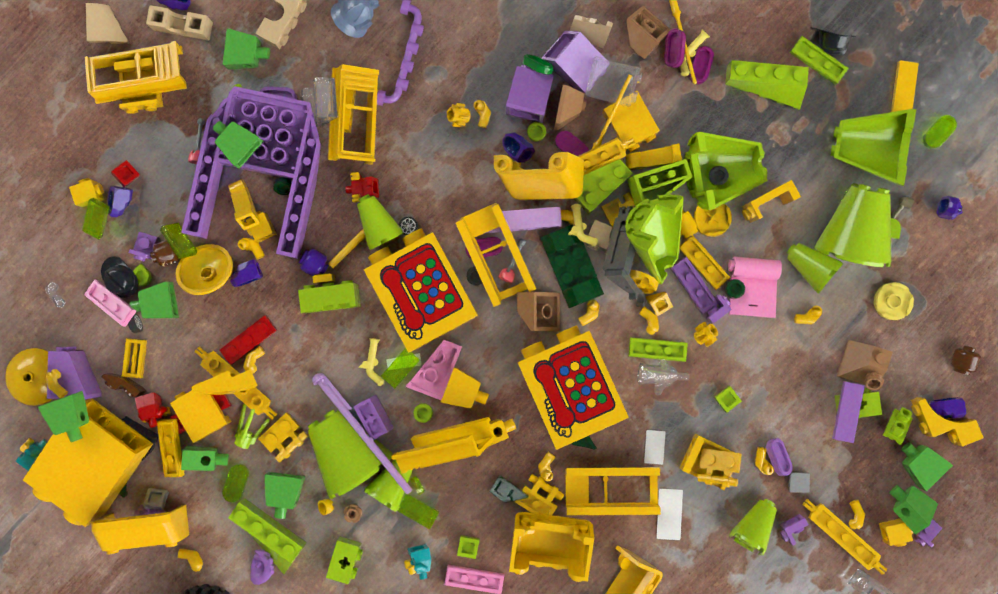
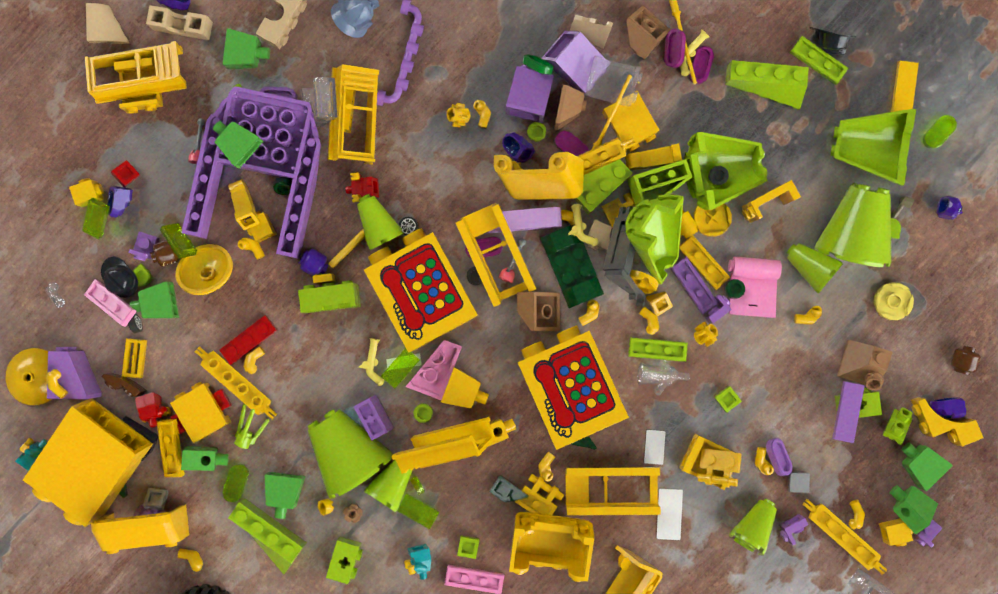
bright green torso [38,391,89,442] -> none
yellow slope [192,369,258,395] -> none
dark purple rock [230,259,263,287] -> none
medium lavender hat [250,549,275,585] -> none
yellow plate [258,412,308,462] -> none
lavender bar [312,373,413,494] -> none

